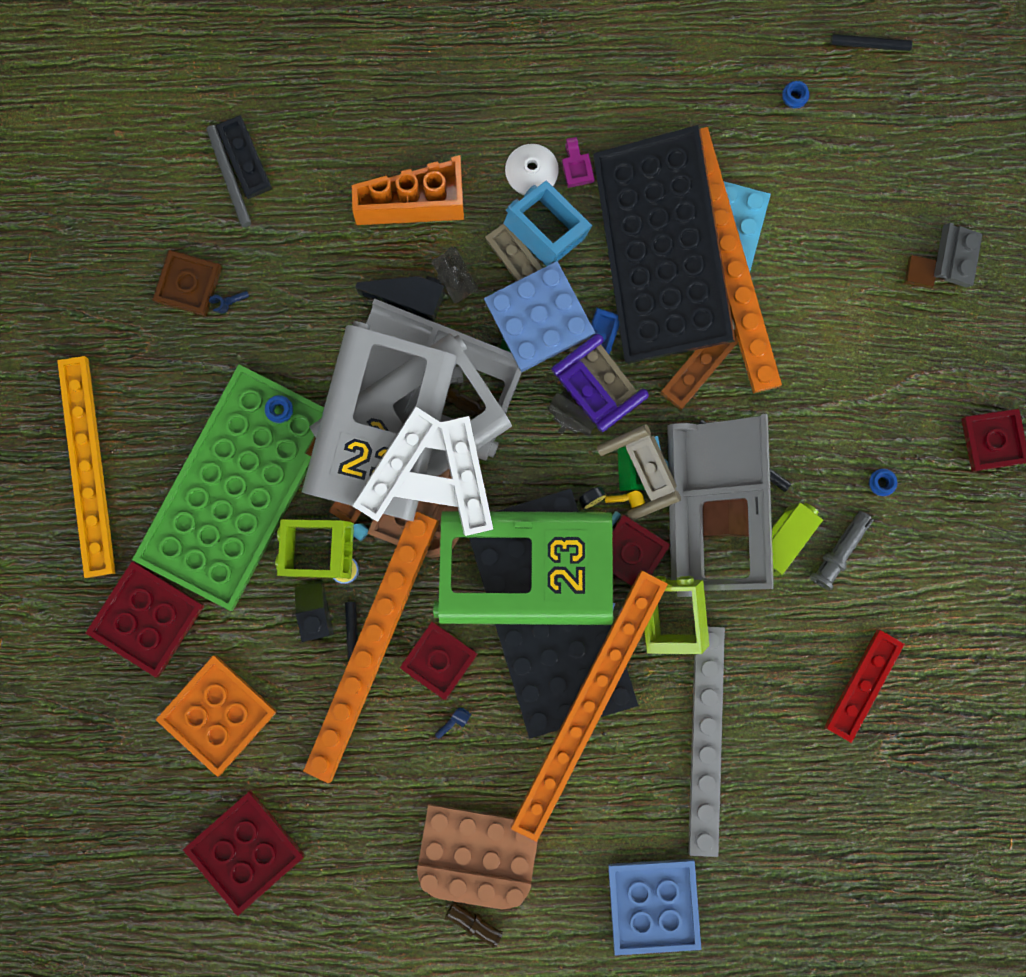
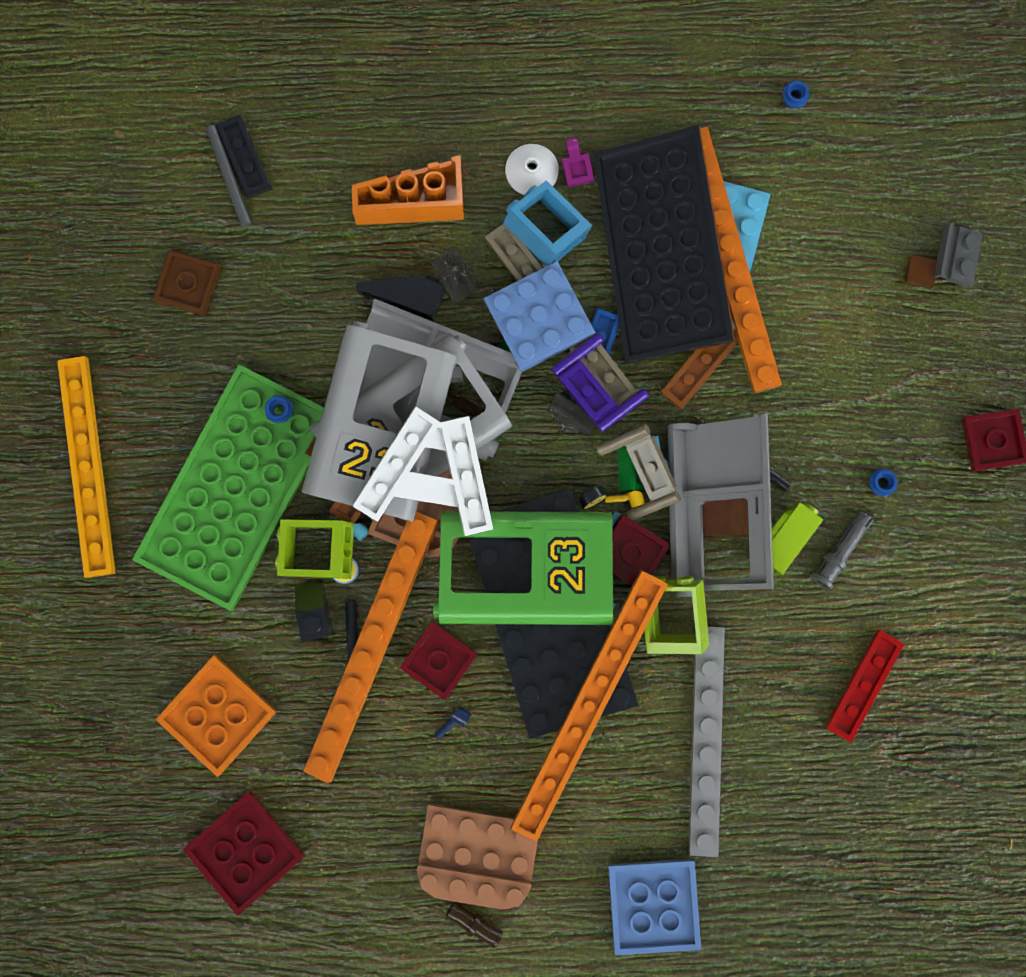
dark red plate [85,561,205,678] -> none
dark blue hand [209,291,249,314] -> none
black bar [830,34,912,51] -> none

